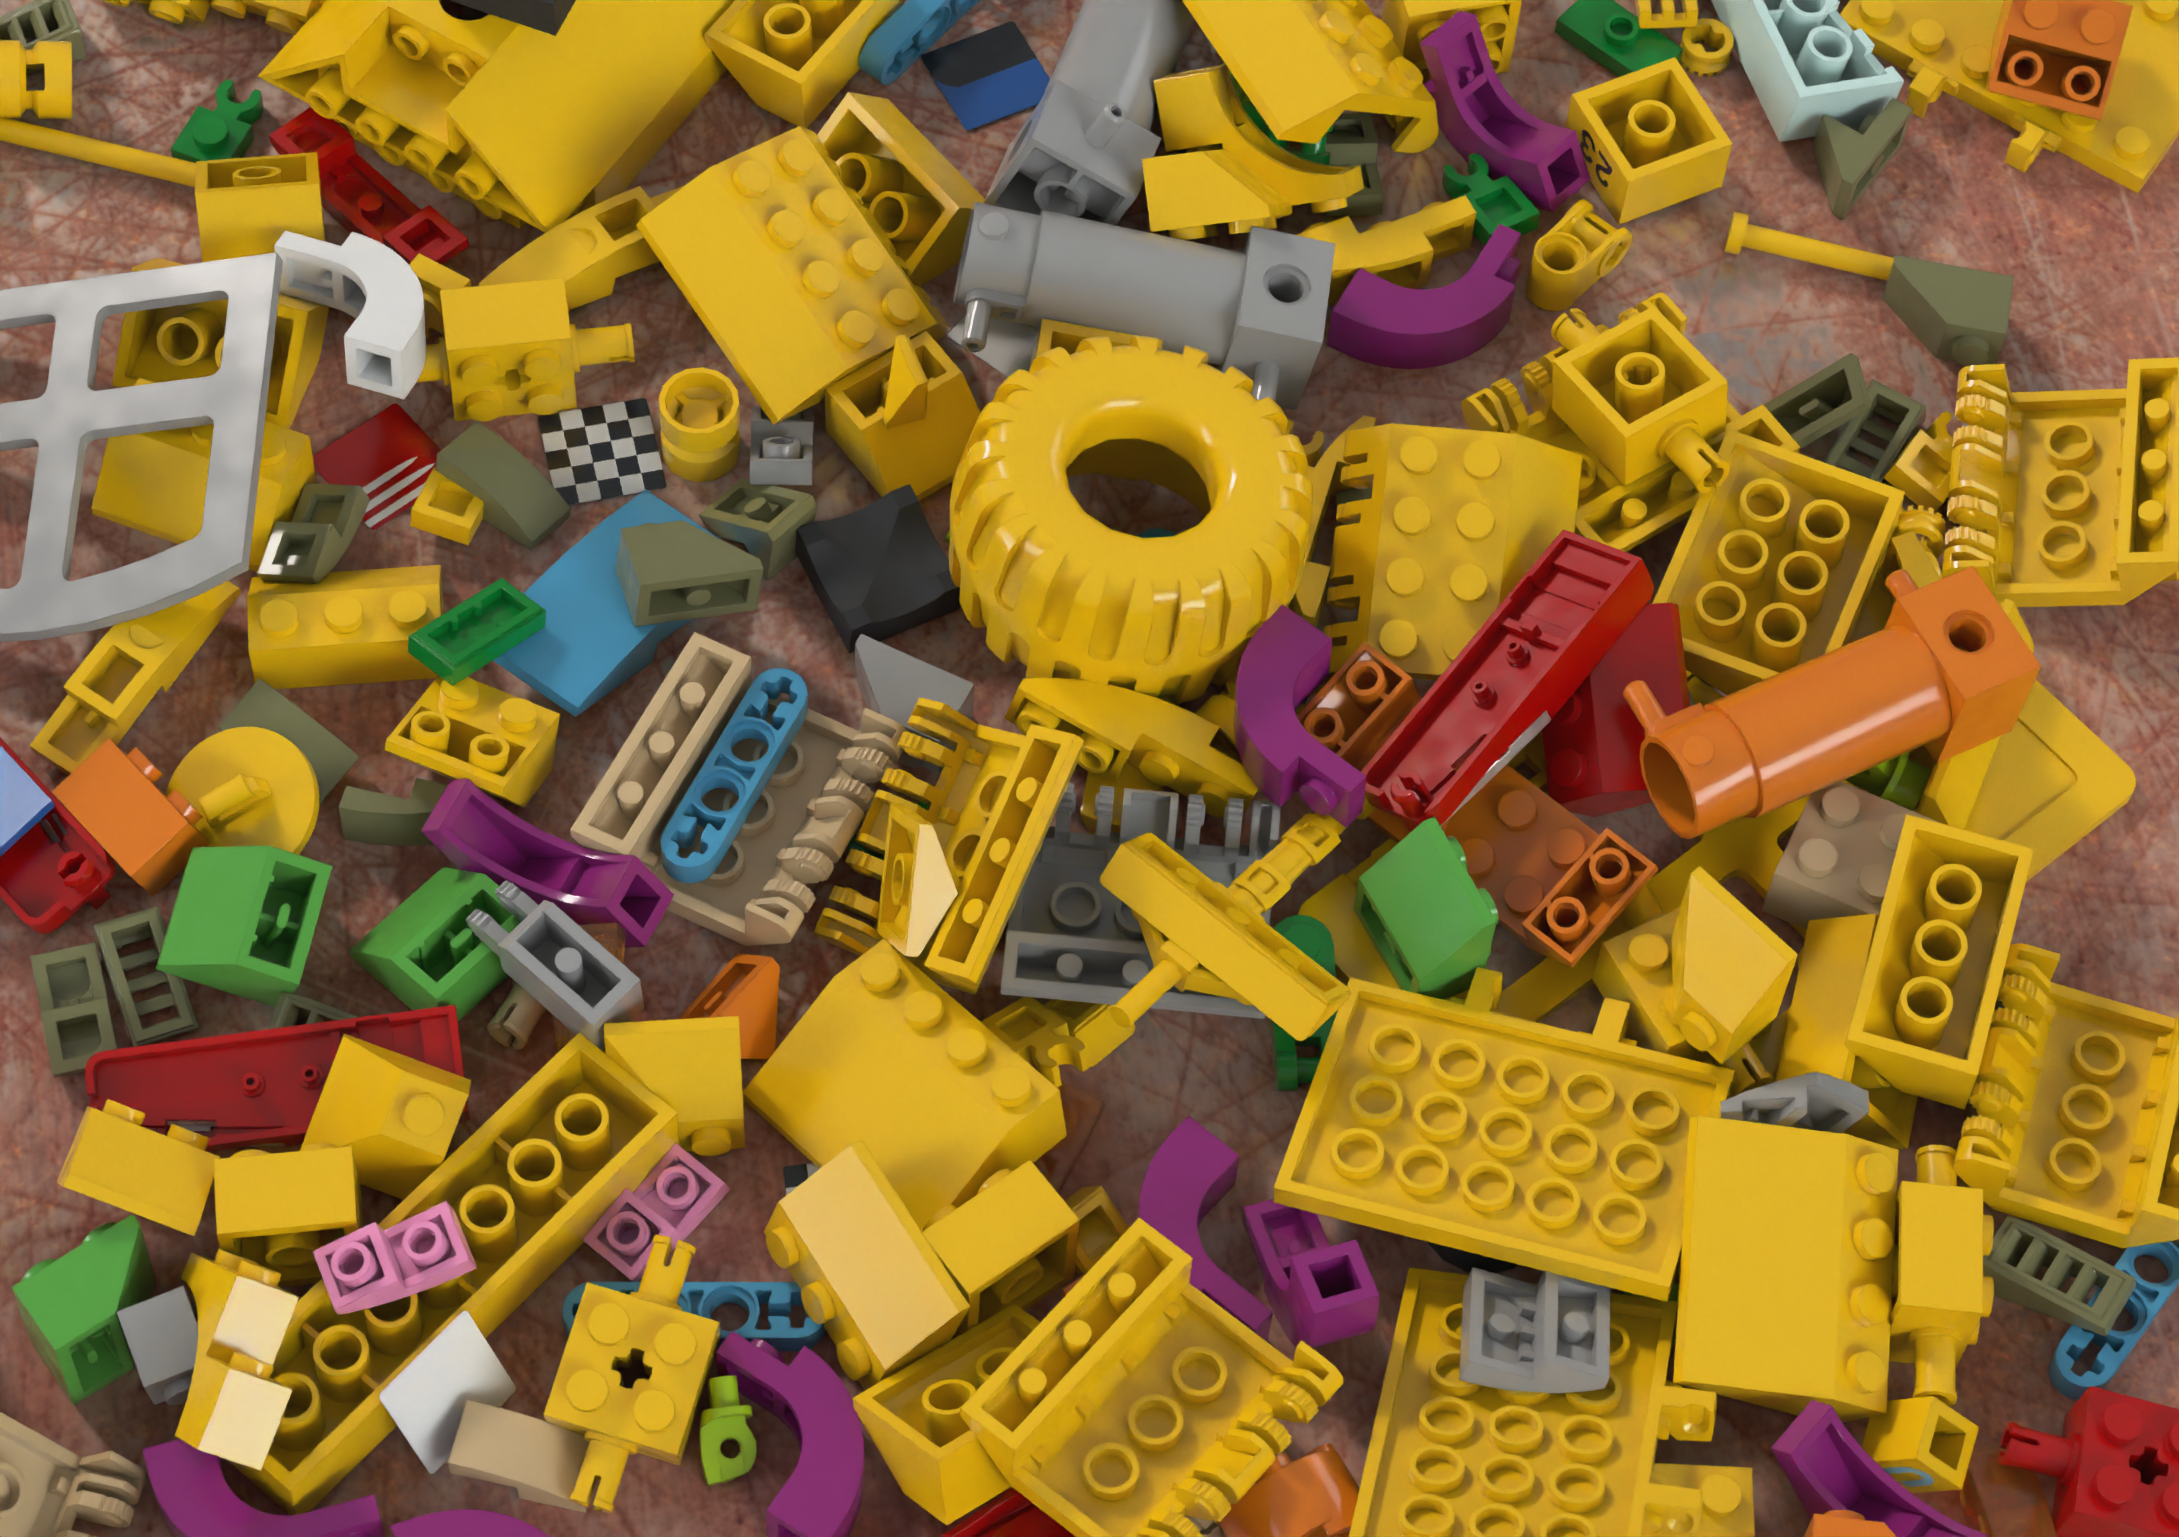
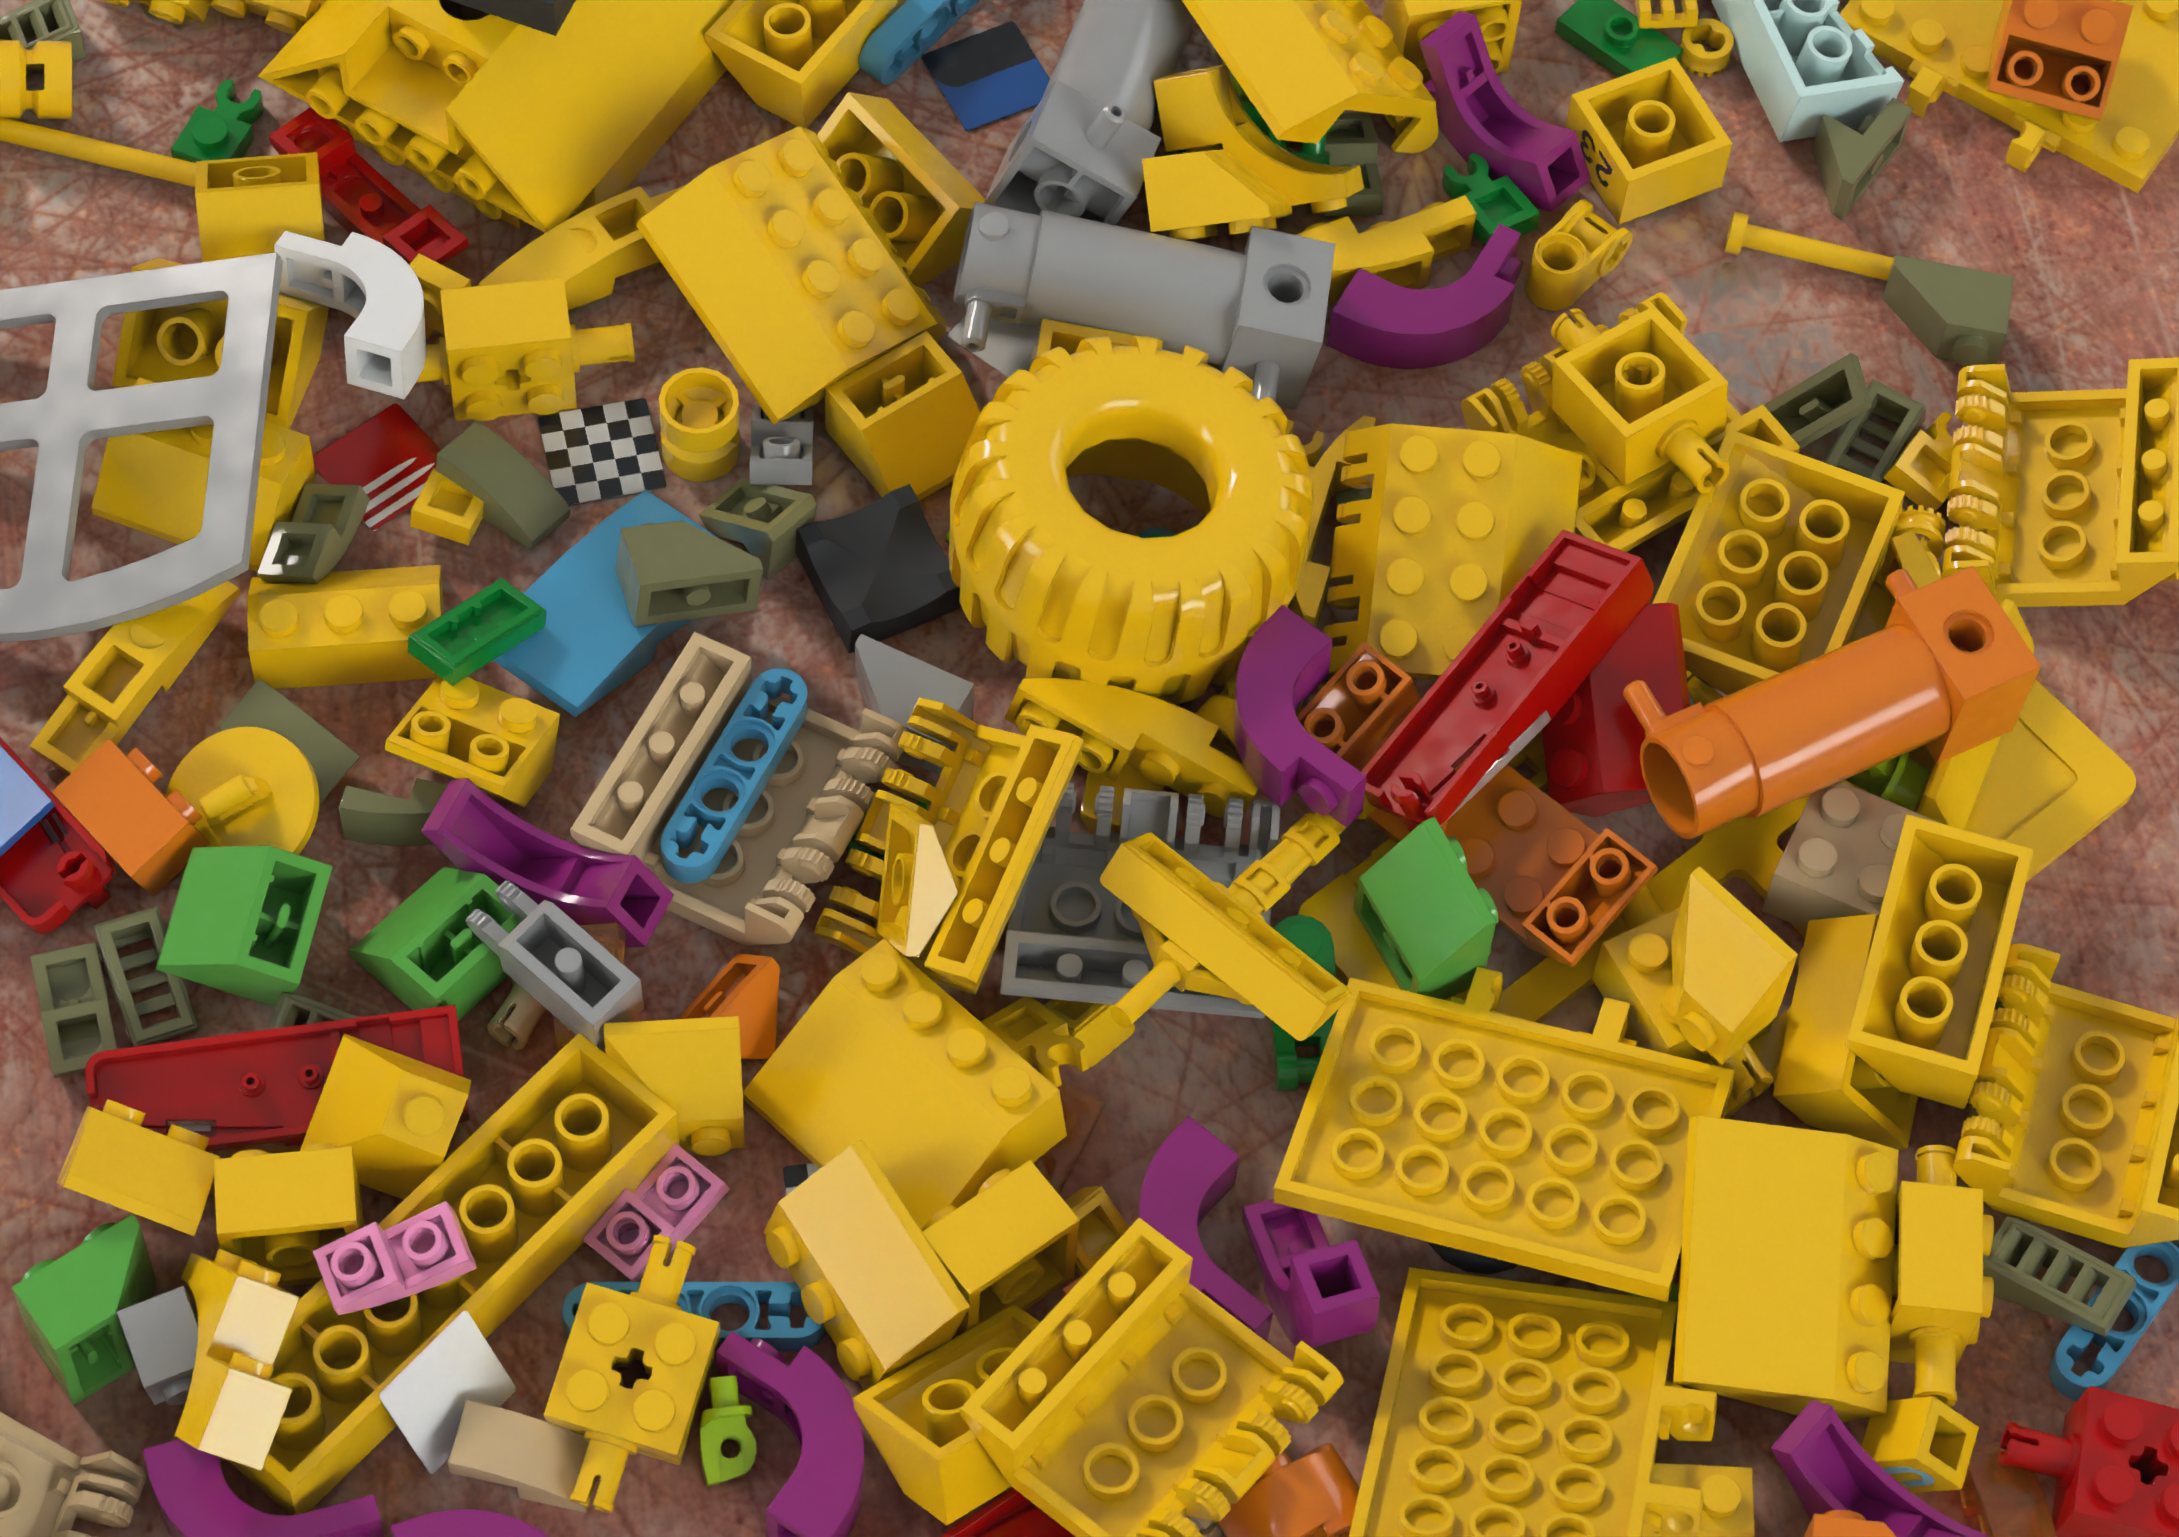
yellow slope [884,334,928,429] -> none
light grey slope [1459,1267,1610,1393] -> none
light grey slope [1721,1072,1869,1133] -> none

